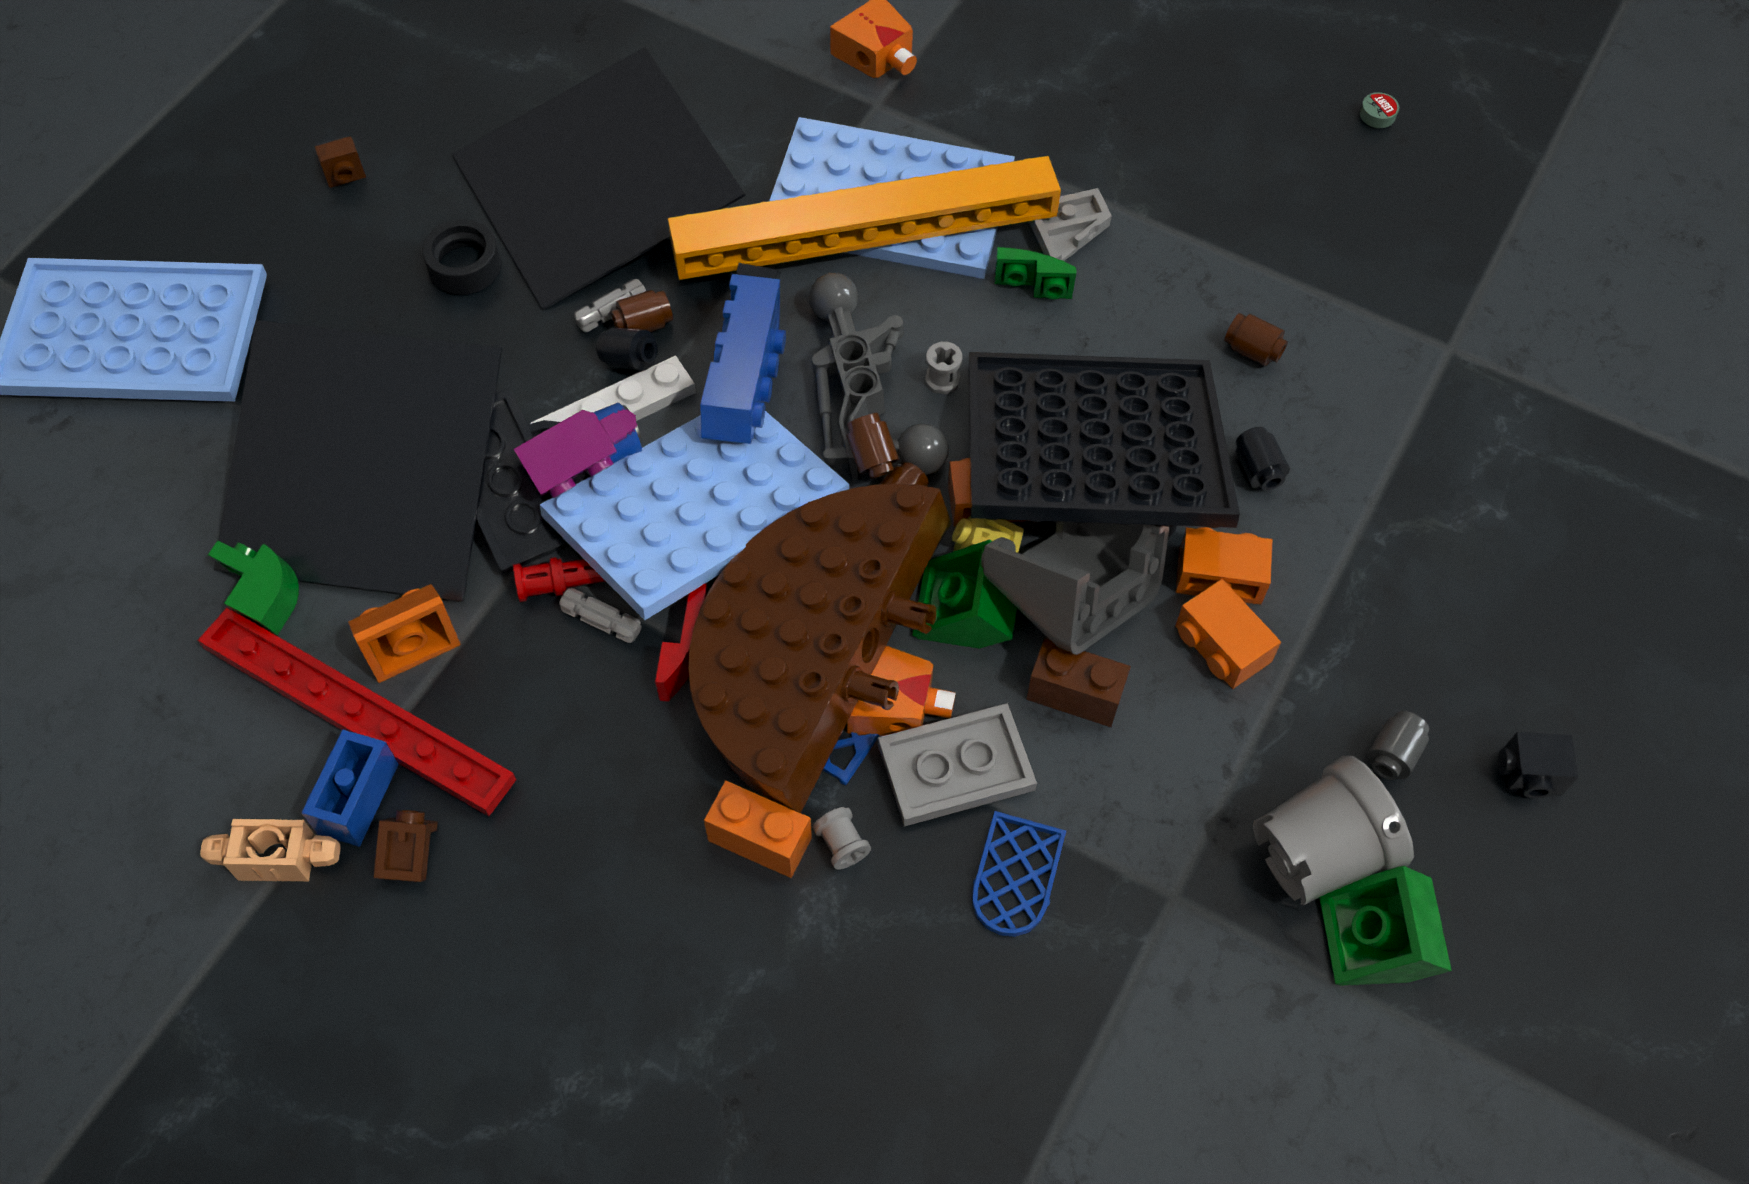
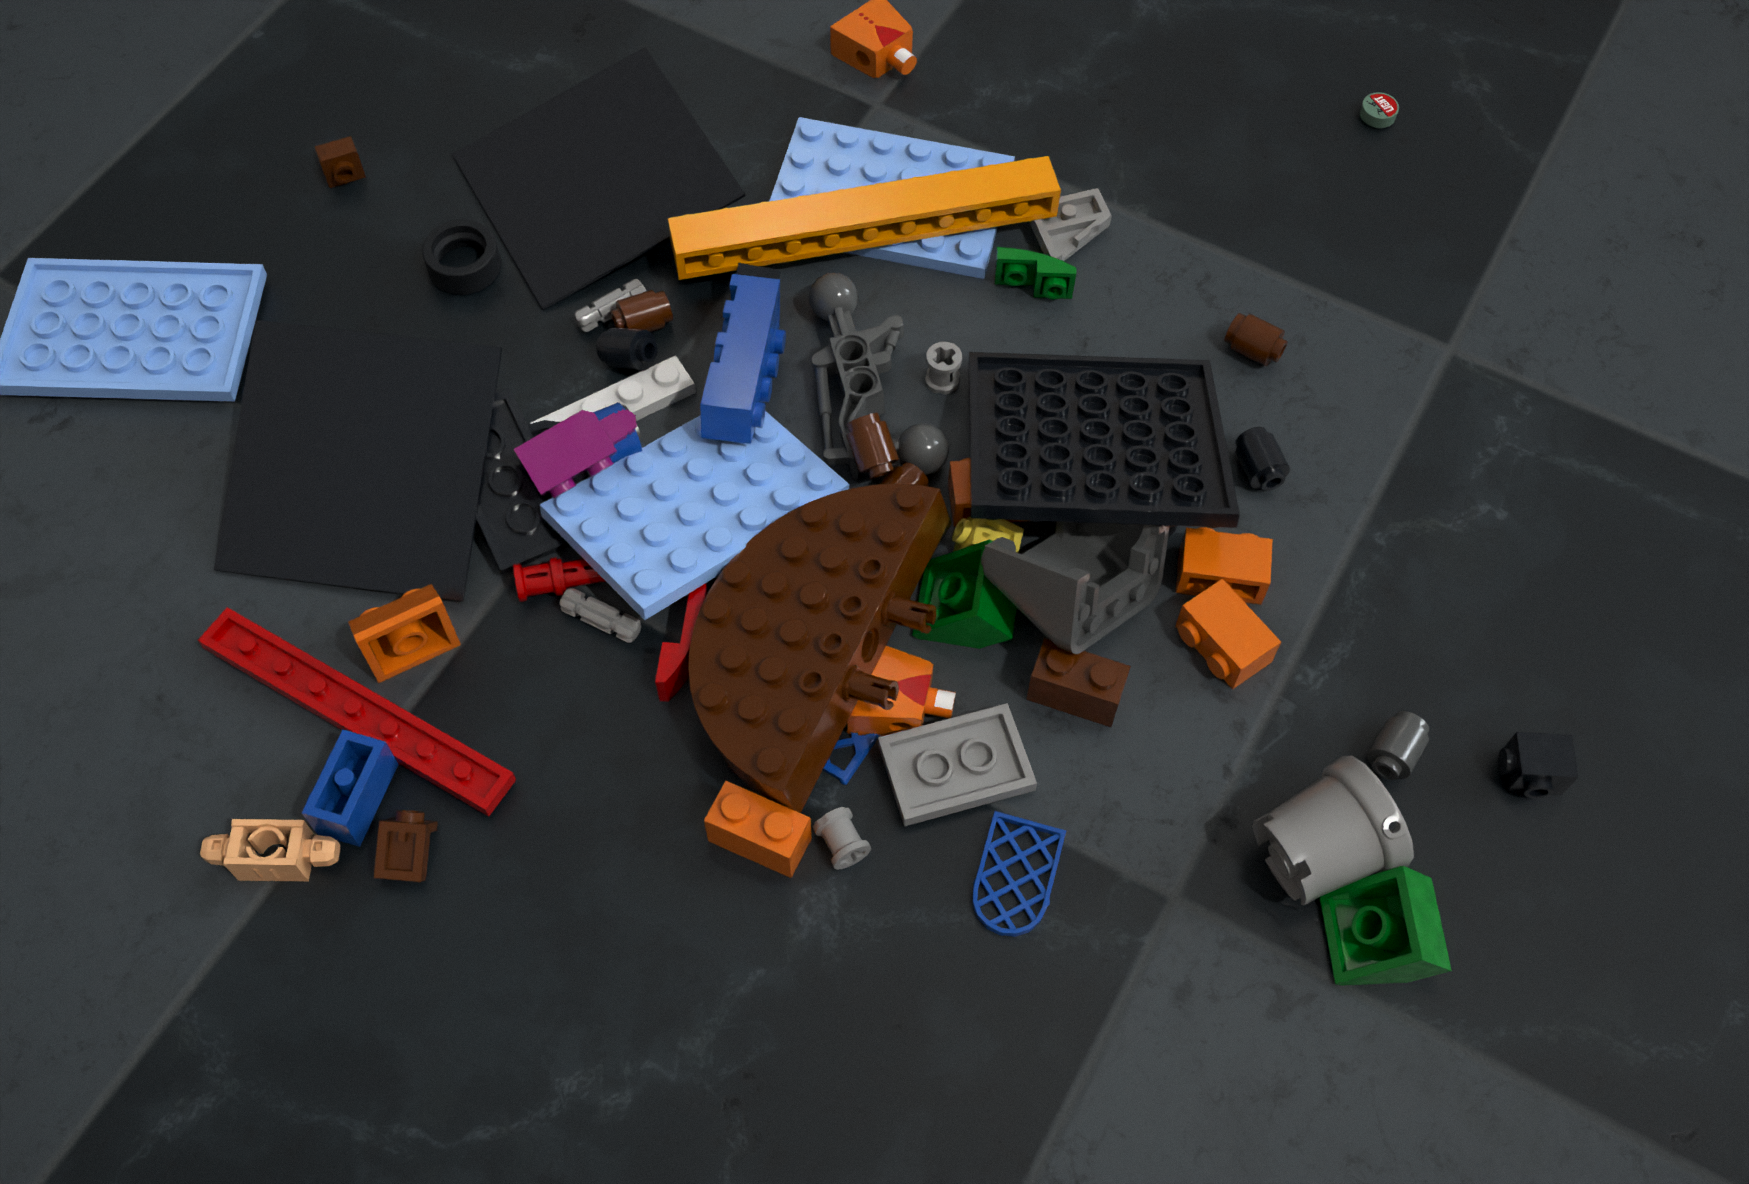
green brick [208,540,299,635] -> none

